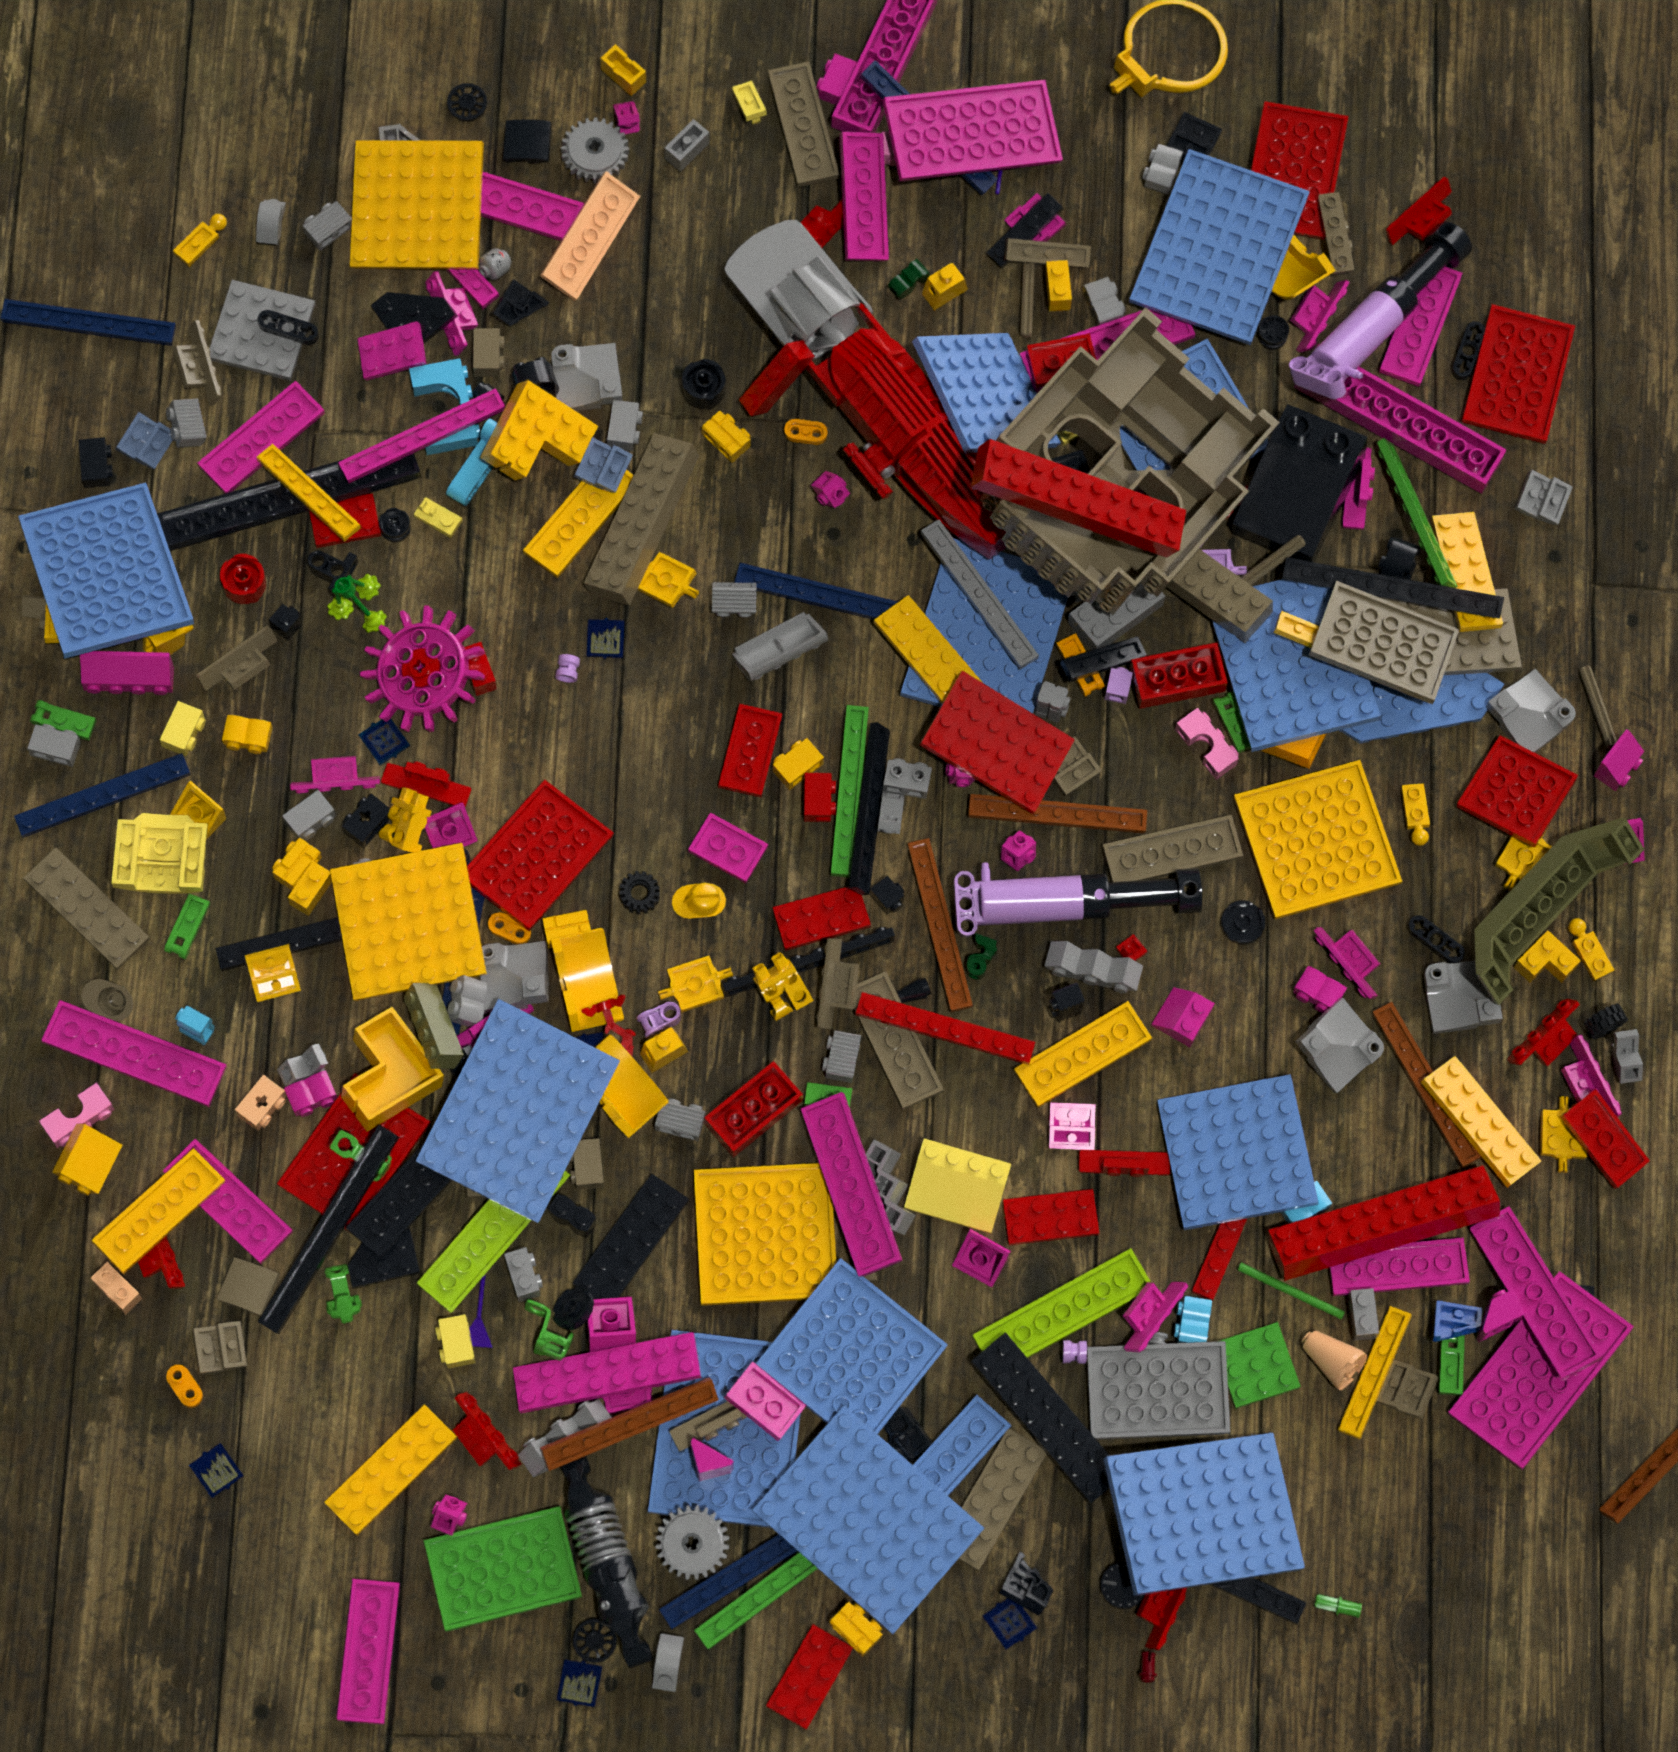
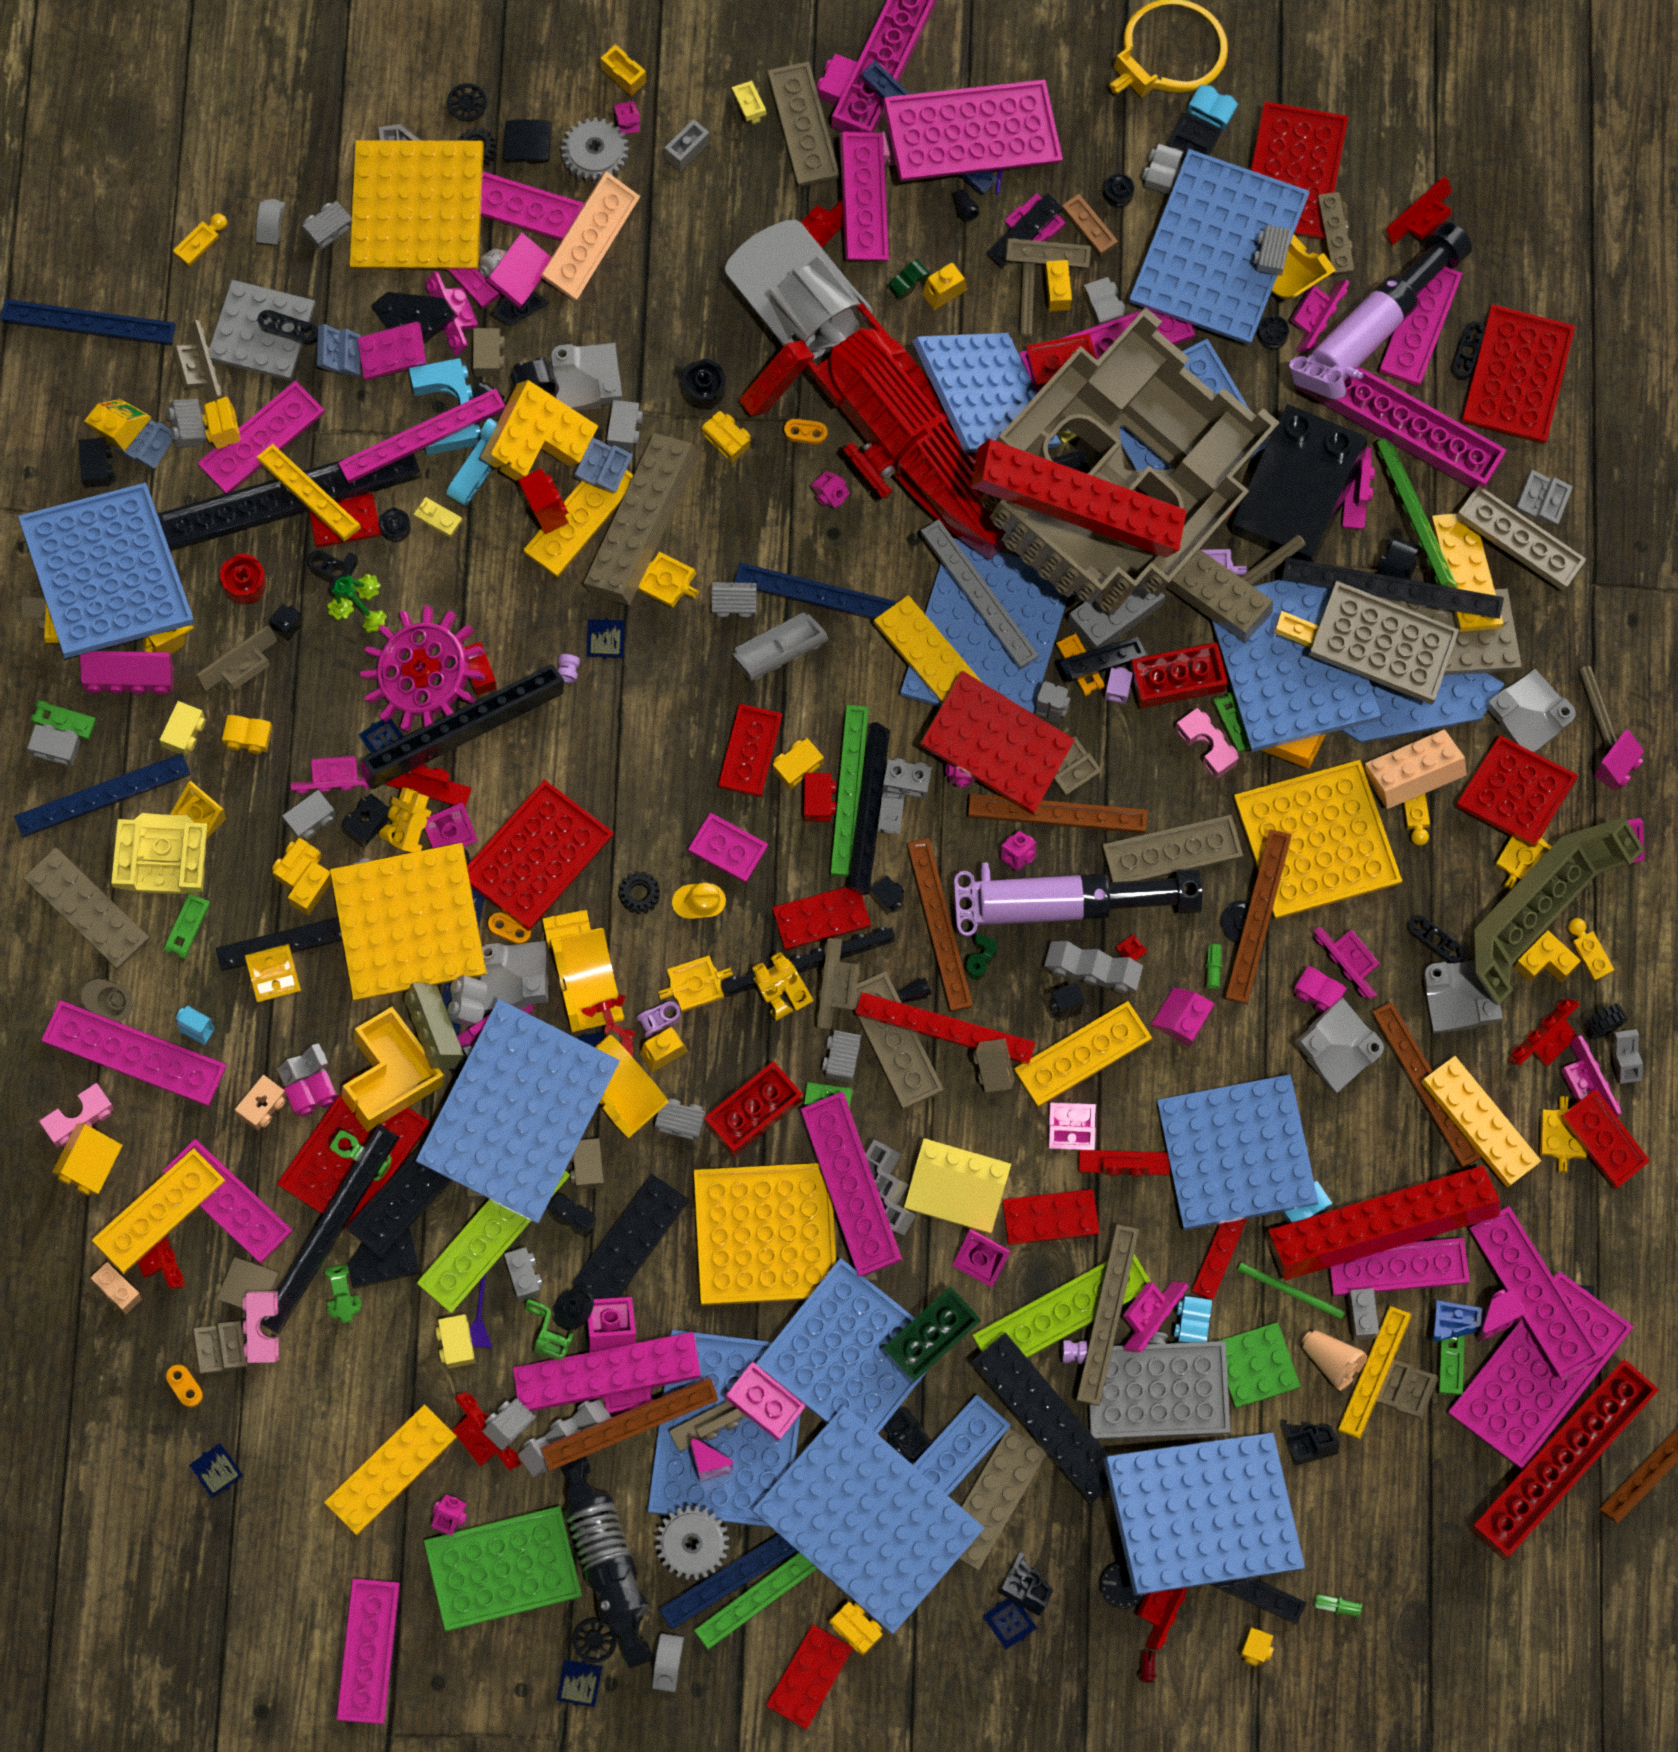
none -> yellow slope [84,399,151,451]
none -> yellow brick [202,397,241,449]
none -> bright pink arch [242,1291,279,1363]
none -> sand blue slope [317,324,361,376]
none -> black brick [361,664,564,789]
none -> black tyre [457,127,497,168]
none -> light grey brick [482,1398,536,1451]
none -> dark pink tile [486,232,551,308]
none -> red brick [518,468,569,535]
none -> dark green brick [881,1286,982,1385]
none -> black cone [953,189,979,221]
none -> dark tan brick [974,1039,1015,1092]
none -> medium nougat plate [1062,194,1118,256]
none -> dark tan plate [1077,1224,1139,1407]
none -> black wheel [1104,173,1135,208]
none -> medium azure brick [1187,85,1238,130]
none -> bright green axle [1205,944,1223,989]
none -> dark orange plate [1226,829,1292,1005]
none -> yellow brick [1240,1627,1274,1667]
none -> light grey brick [1254,225,1291,276]
none -> black slope [1280,1420,1340,1466]
none -> light nougat brick [1365,729,1467,809]
none -> dark tan plate [1456,485,1586,591]
none -> red brick [1470,1358,1659,1561]

